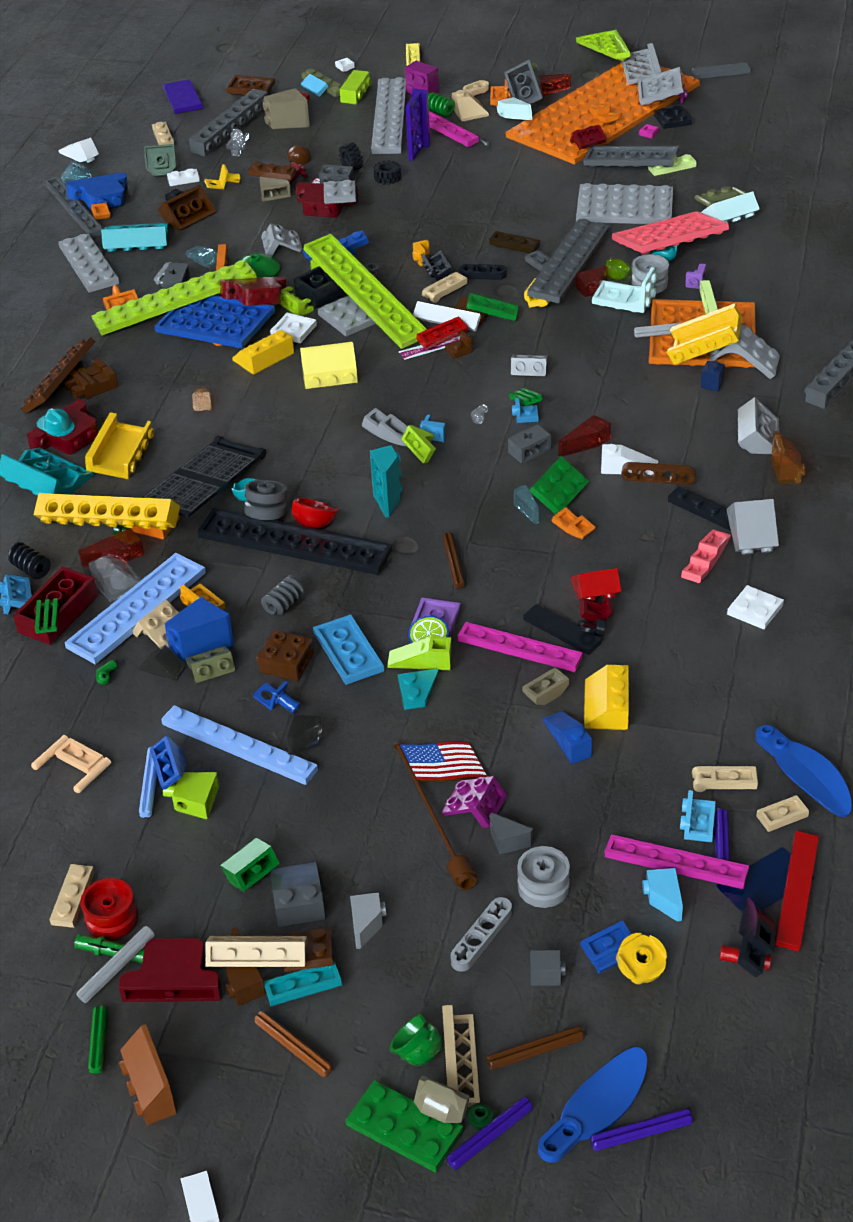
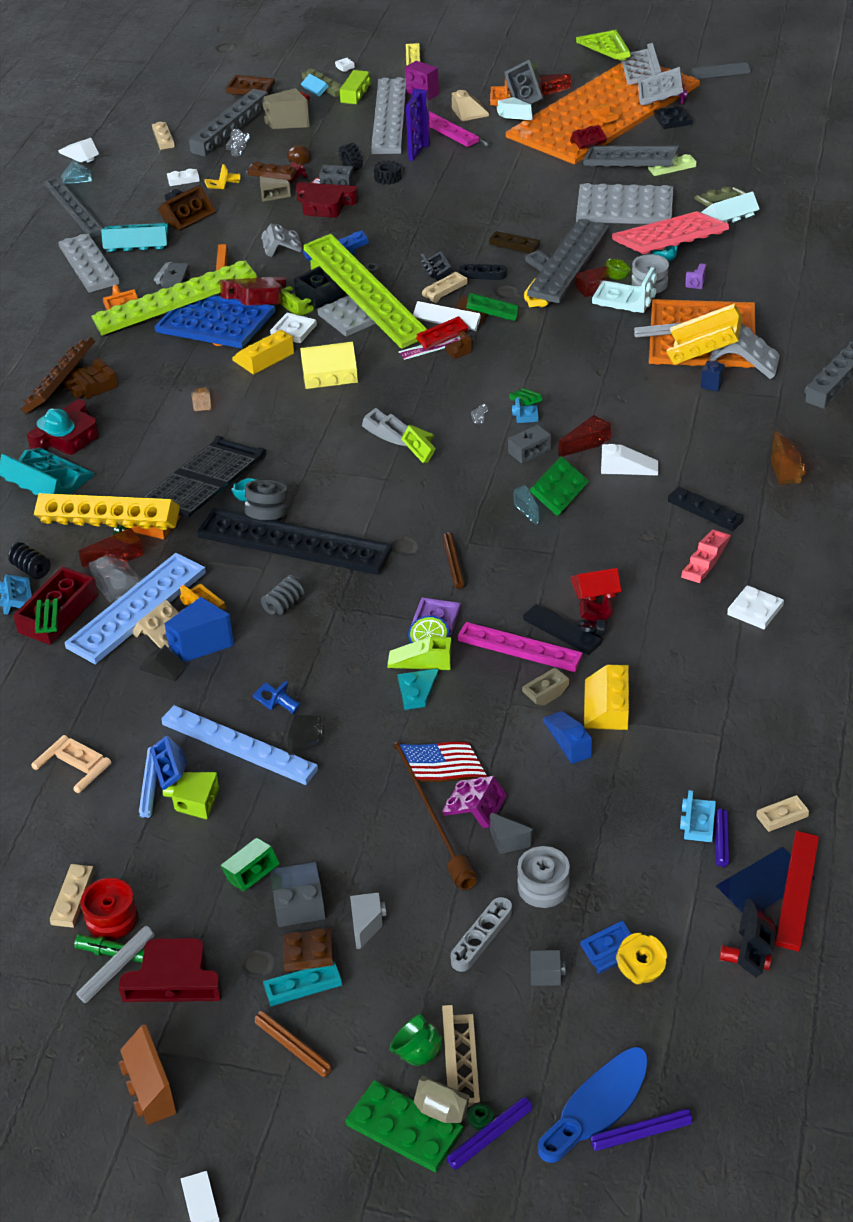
blue brick [66,172,127,209] -> none
yellow panel [85,412,154,479] -> none
green axle [88,1005,107,1074] -> none
orange plate [91,203,110,220] -> none
green arm [96,660,117,685] -> none
piece [144,144,176,177] -> none
dark purple tile [162,79,203,114] -> none
clear light blue slope [185,246,217,267] -> none
olive bracket [186,646,235,683] -> none
fence [206,936,307,967] -> none
reddish brown slope [225,927,266,1006] -> none
green dish [237,253,281,278] -> none
reddish brown brick [256,630,314,681] -> none
red cylinder [292,497,339,529] -> none
dark azure plate [313,615,384,685] -> none
light grey plate [324,180,356,204] -> none
teal slope [370,445,403,518] -> none
light orange bracket [412,240,430,266] -> none
dark azure bracket [420,414,446,442] -> none
green piece [428,92,455,116] -> none
tan plate [463,80,489,96] -> none
reddish brown axle [487,1026,584,1070] -> none
bracket [511,354,548,376] -> none
orange slope [551,507,596,539] -> none
dark pink plate [605,834,749,889] -> none
reddish brown beam [621,462,696,485] -> none
dark pink tile [639,124,659,139] -> none
medium azure slope [642,868,683,921] -> none
tan plate [692,766,758,792] -> none
yellowish green beam [700,280,718,314] -> none
light grey slope [727,499,779,555] -> none
light grey slope [738,397,780,454] -> none
blue plant [756,725,852,817] -> none

